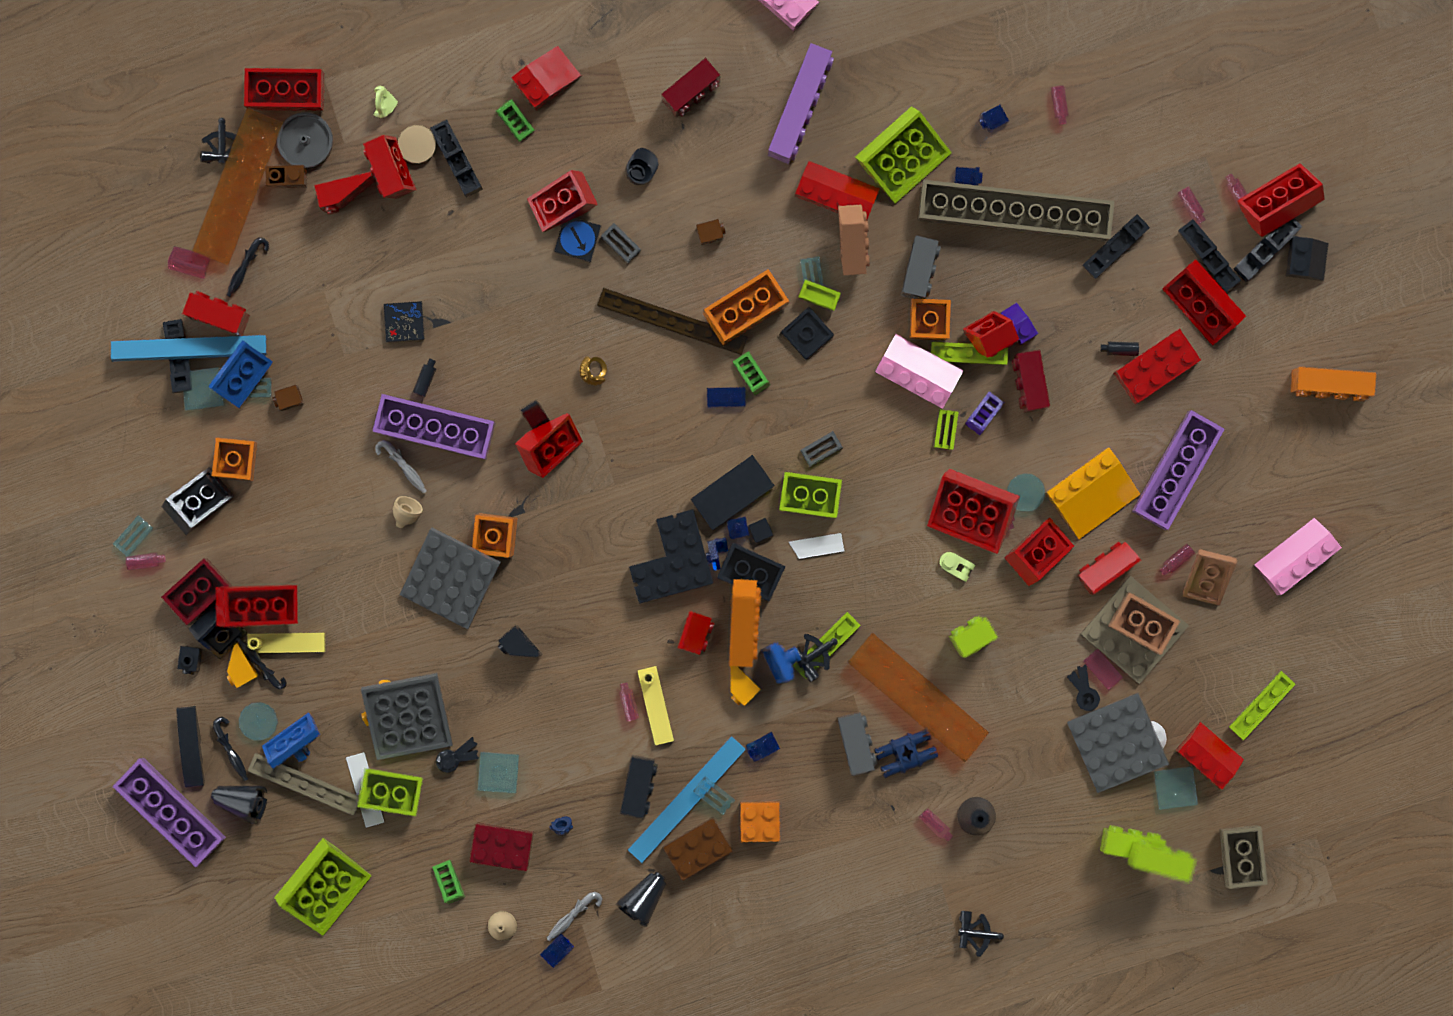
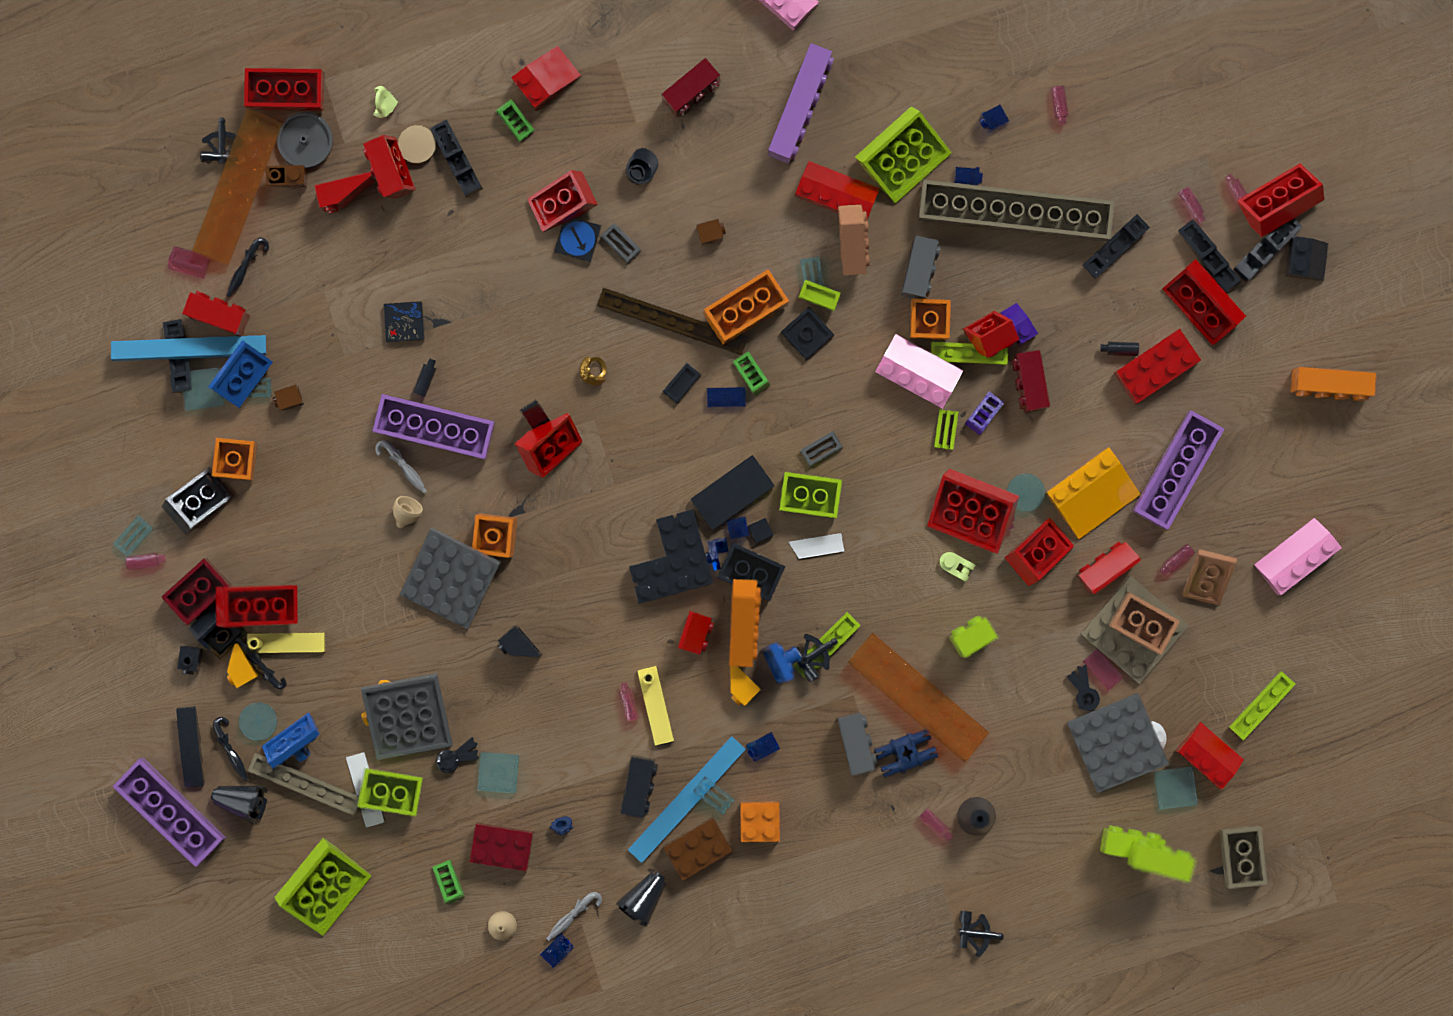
none -> black tile [662,362,701,404]

